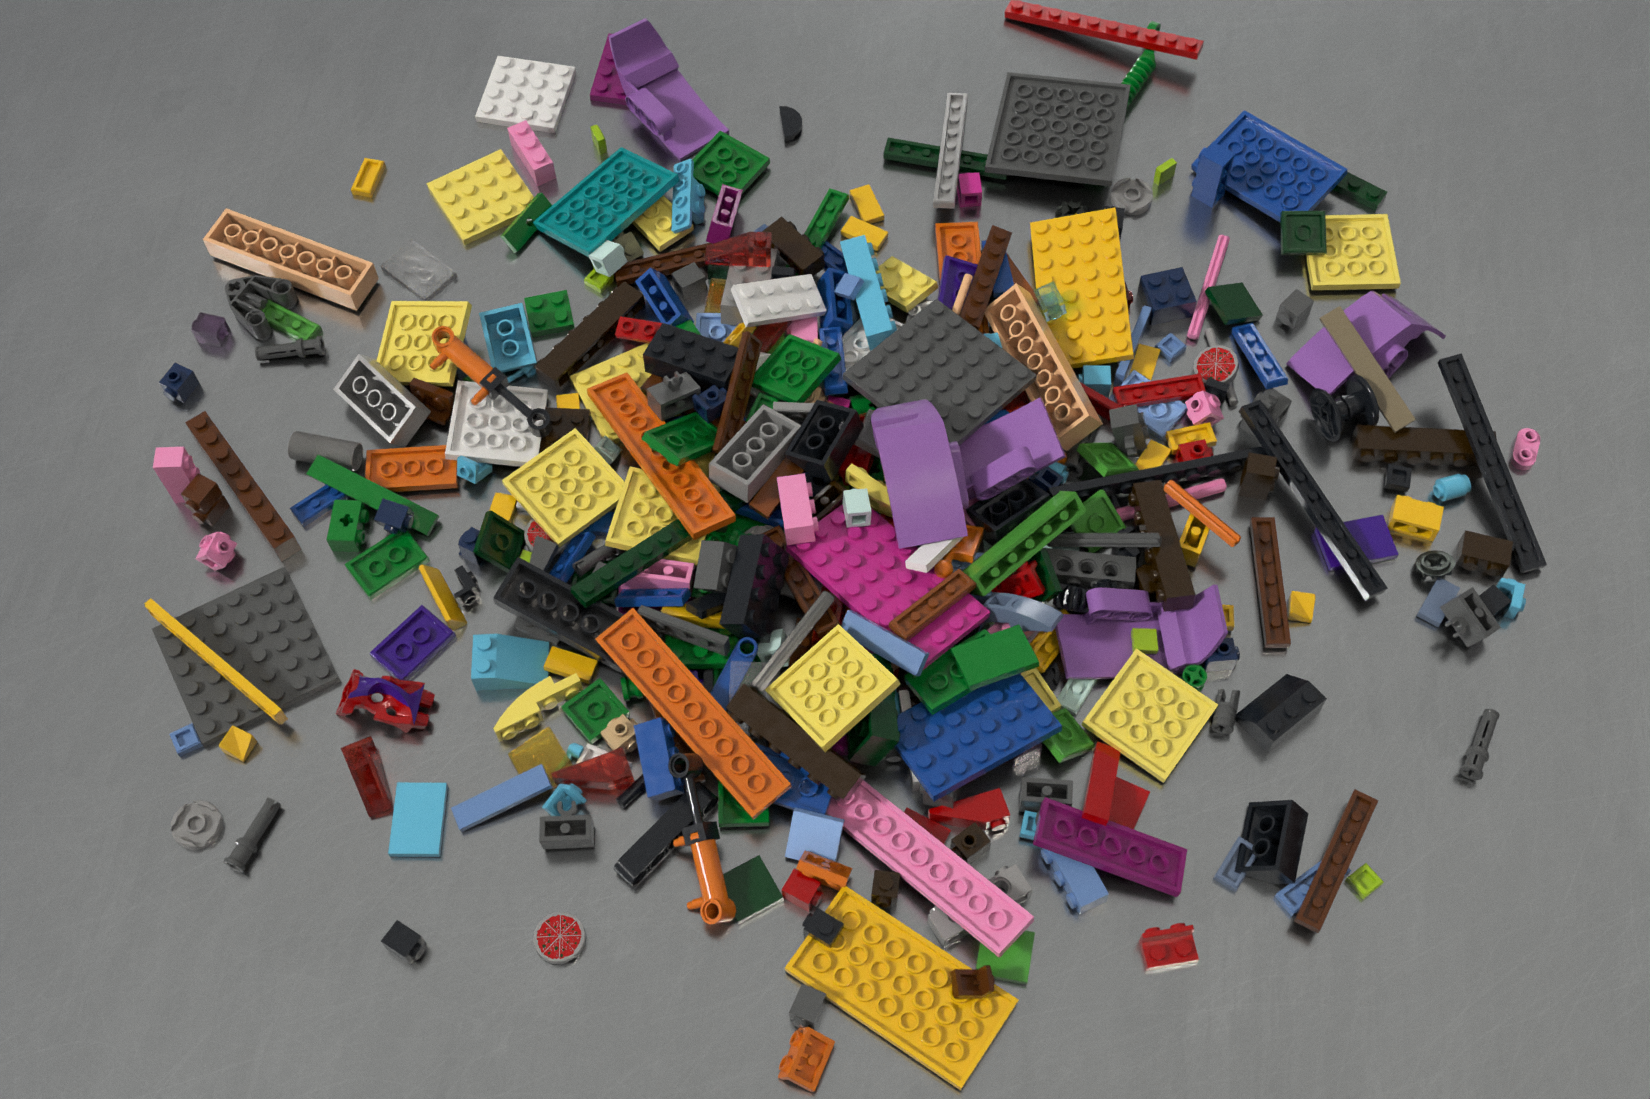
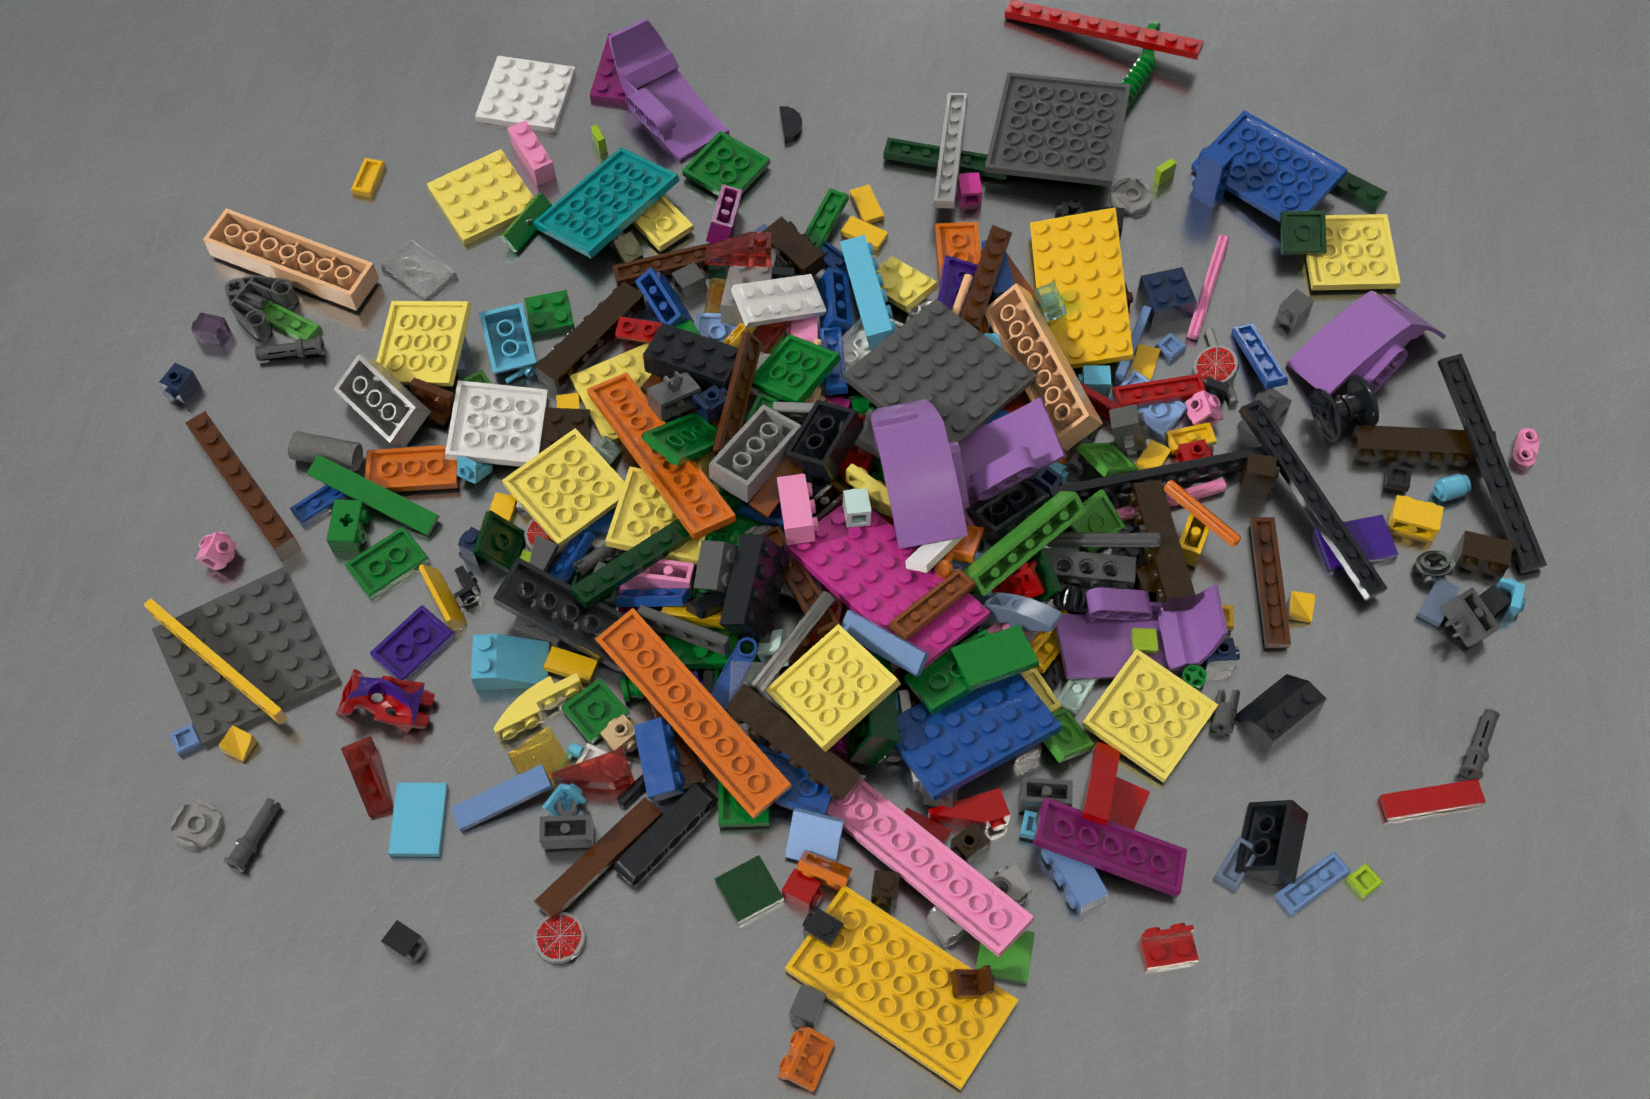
bright pink brick [153,447,200,503] -> none
reddish brown piece [181,473,230,527] -> none
dark blue brick [374,498,414,535] -> none
piece [430,326,552,437] -> none
lime tile [584,268,615,294] -> none
light aqua brick [588,240,628,277] -> none
piece [668,753,736,924] -> none
medium azure bracket [671,159,706,233] -> none
medium blue tile [834,273,864,300] -> none
dark green tile [1205,282,1263,325] -> none
reddish brown plate [1294,789,1378,933] -> none
dark tan tile [1319,306,1416,433] -> none
none -> reddish brown tile [534,797,663,920]
none -> red tile [1379,779,1486,821]

